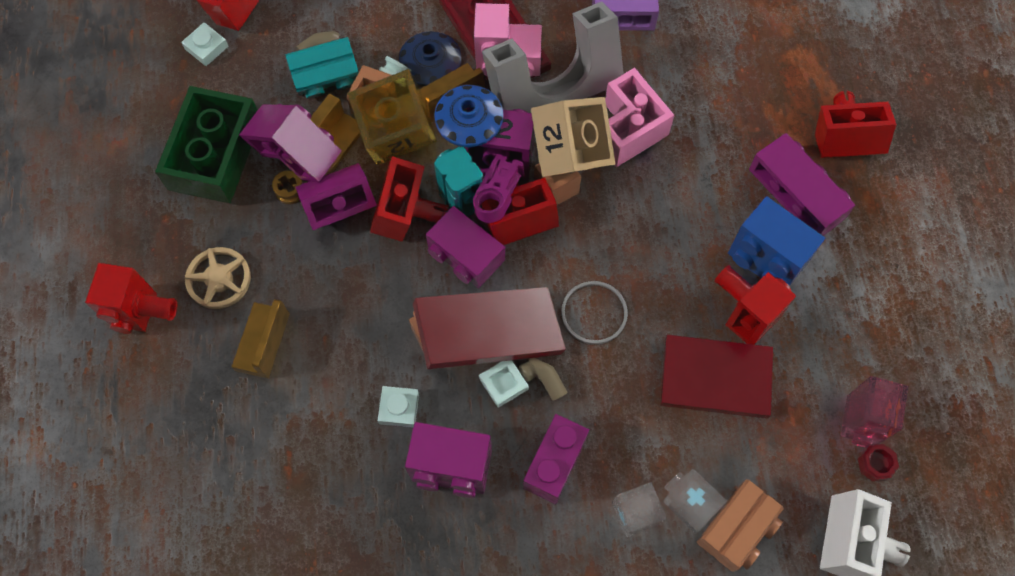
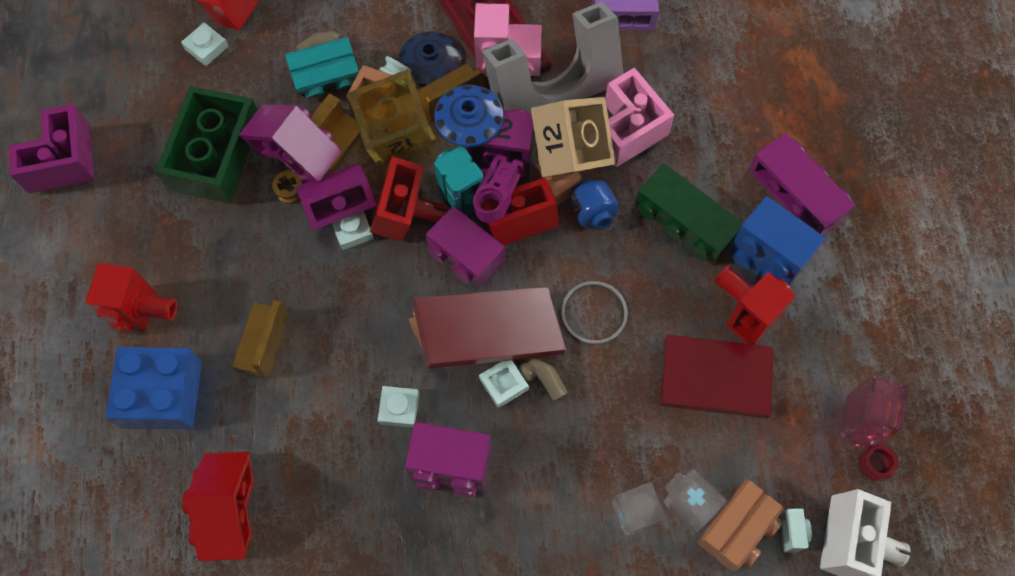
tan wheel [185,247,251,309] -> none
magenta brick [523,414,590,505] -> none
red brick [814,91,897,158] -> none
none -> magenta brick [8,104,95,194]
none -> blue brick [105,347,202,430]
none -> red brick [182,451,254,561]
none -> light aqua plate [332,211,374,251]
none -> blue head [569,179,619,230]
none -> dark green brick [635,163,743,266]
none -> light aqua plate [779,509,812,553]

